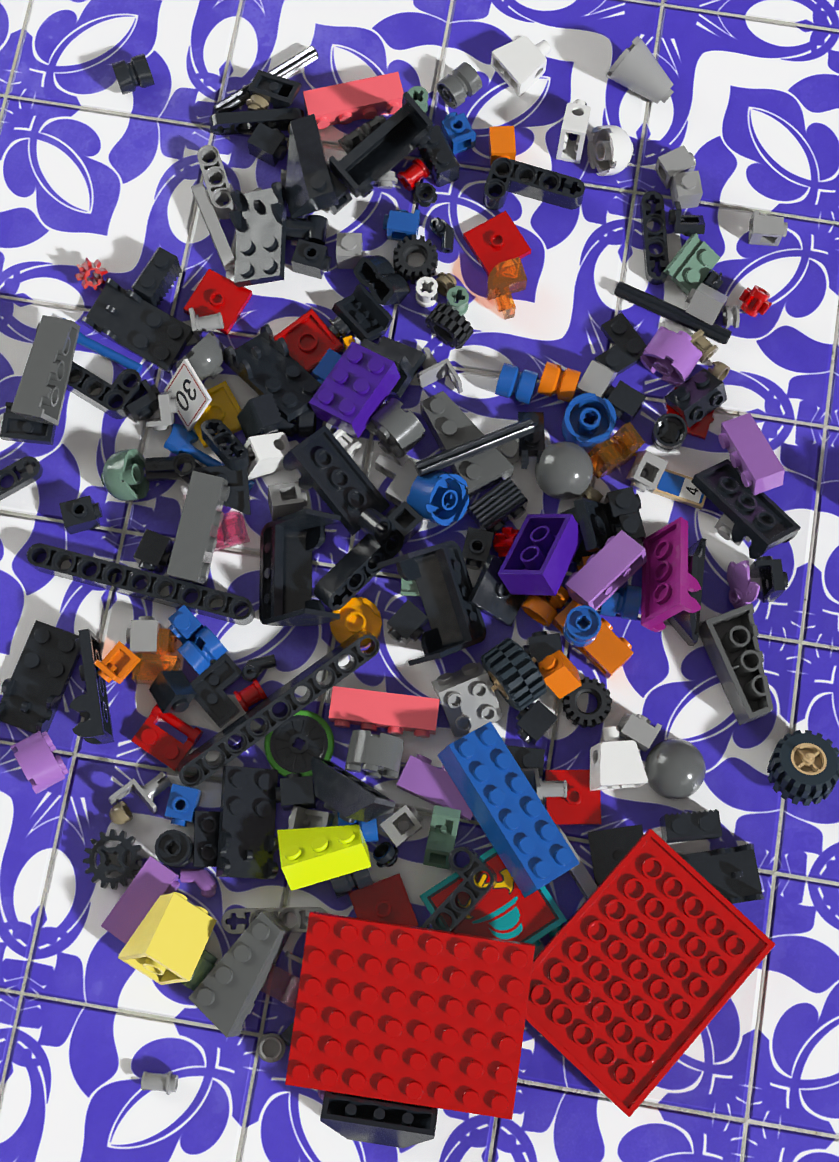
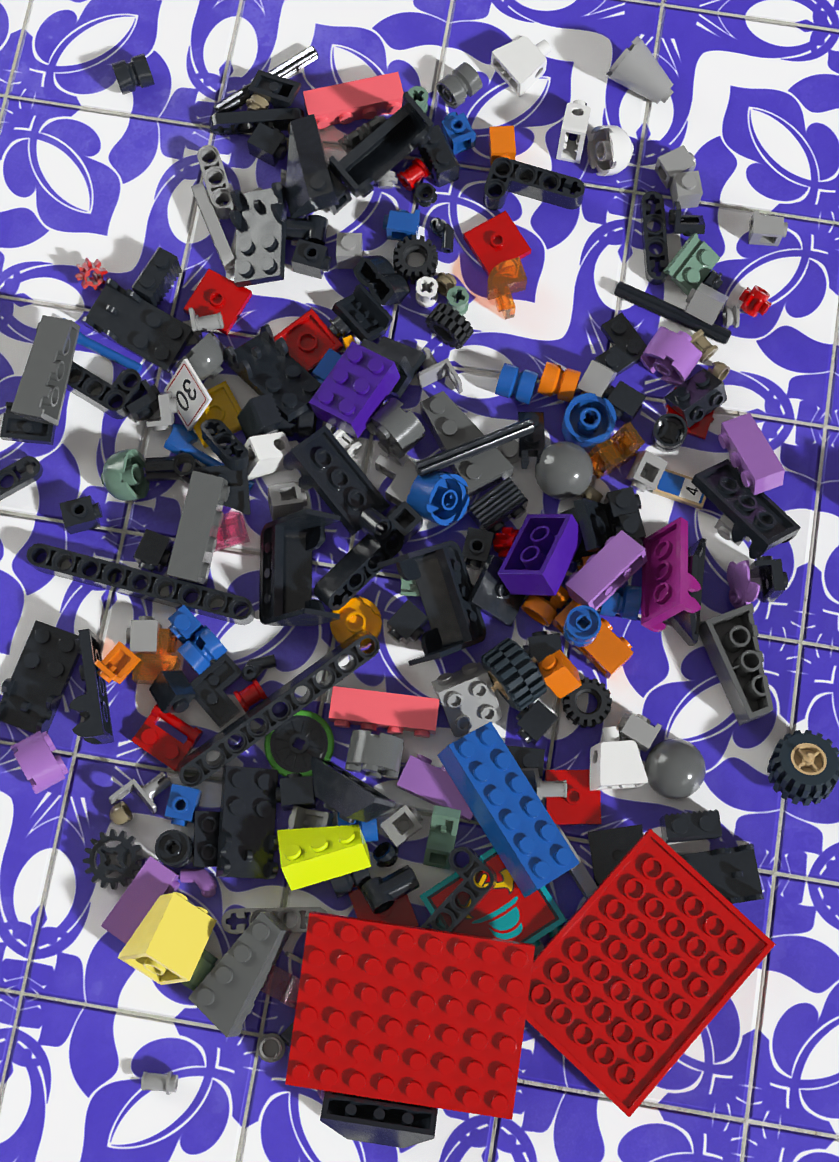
none -> black piece [360,865,420,914]

